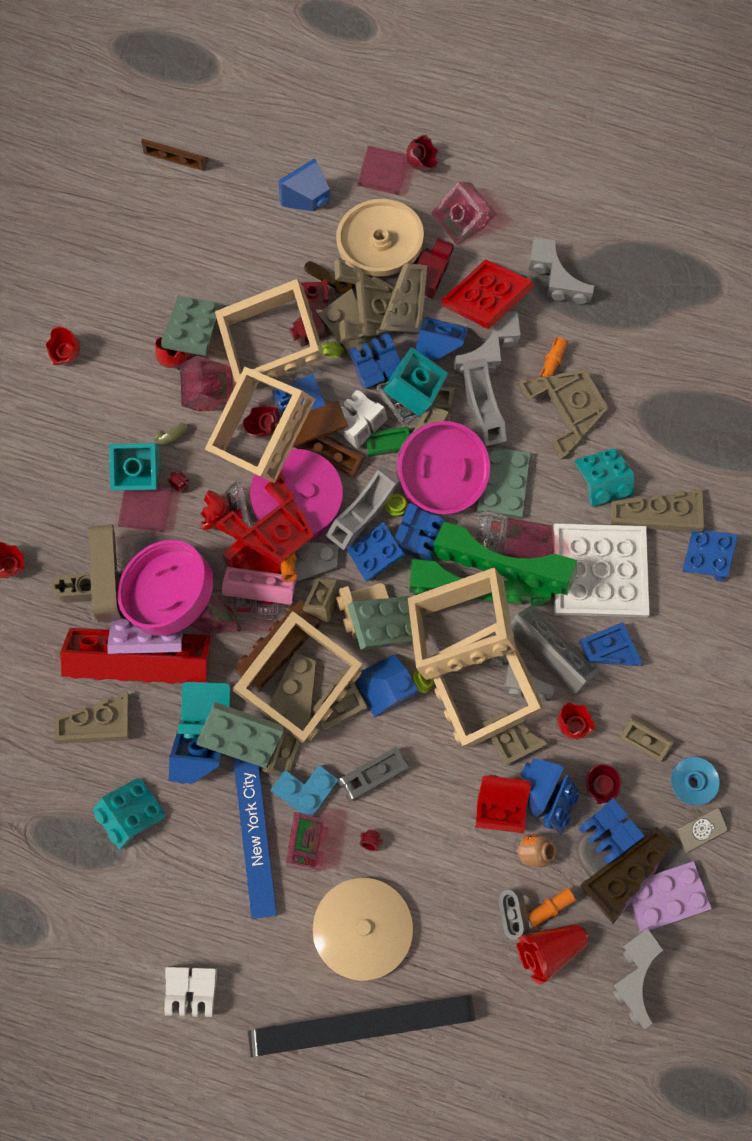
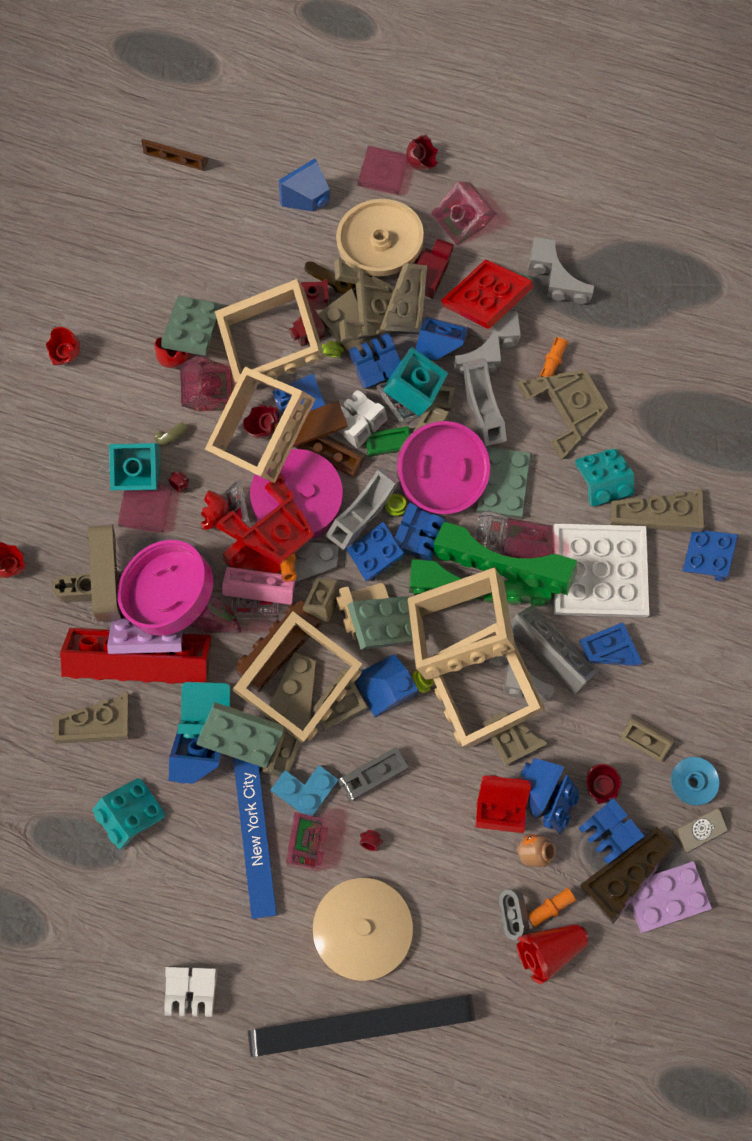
red hair [557,703,596,740] -> none
light grey arch [612,927,663,1029] -> none

